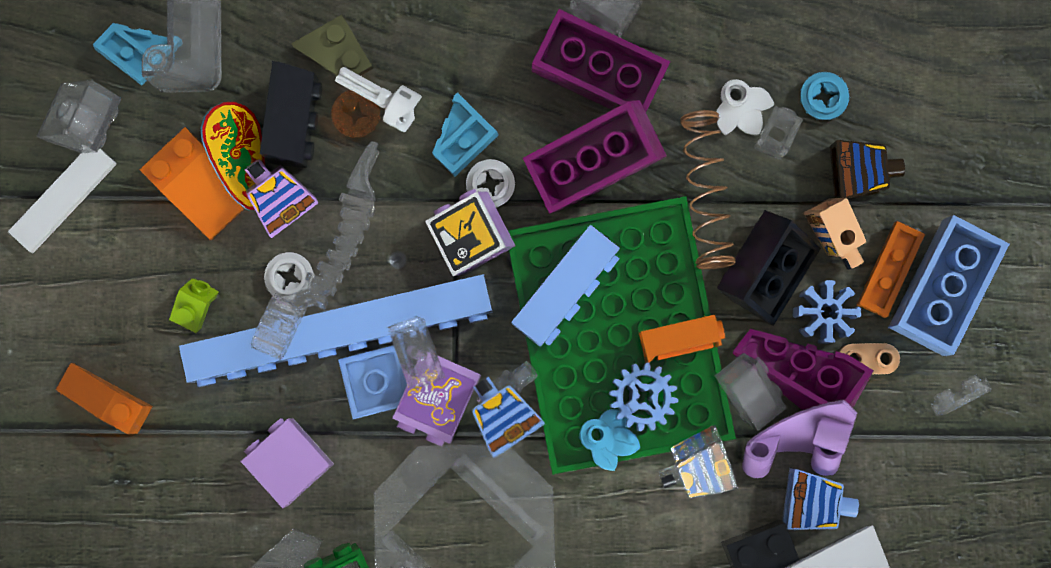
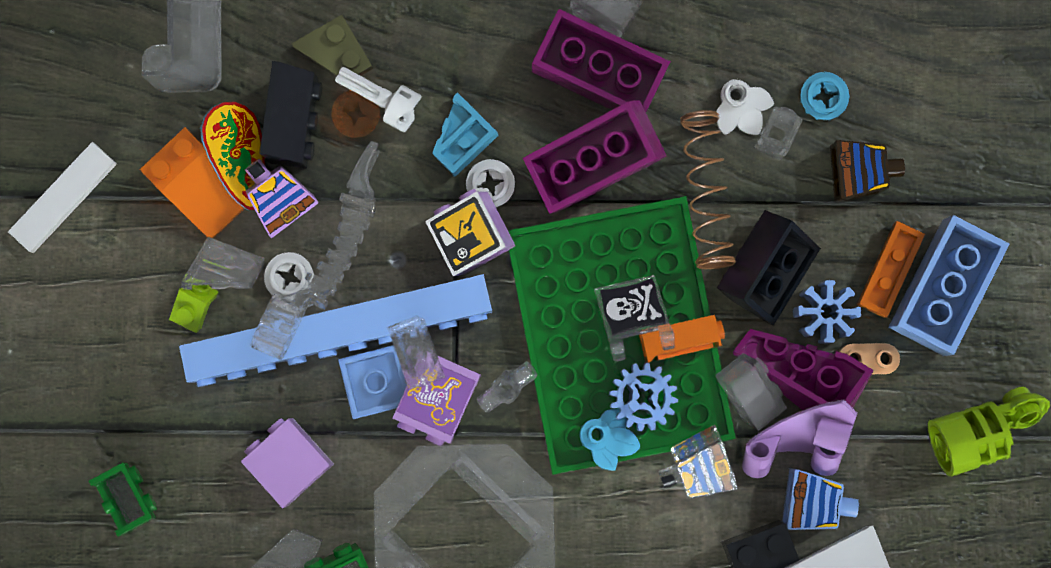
clear slope [36,80,122,153] -> none
orange slope [56,363,153,434] -> none
medium azure wing [93,23,180,86] -> none
torso [472,377,545,458] -> none
light blue brick [511,225,620,347] -> none
light nougat torso [804,198,866,270] -> none
clear plate [931,375,992,416] -> none
none -> green window [89,463,157,537]
none -> clear wing [182,237,265,290]
none -> flag [594,275,675,362]
none -> lime cylinder [928,387,1050,477]

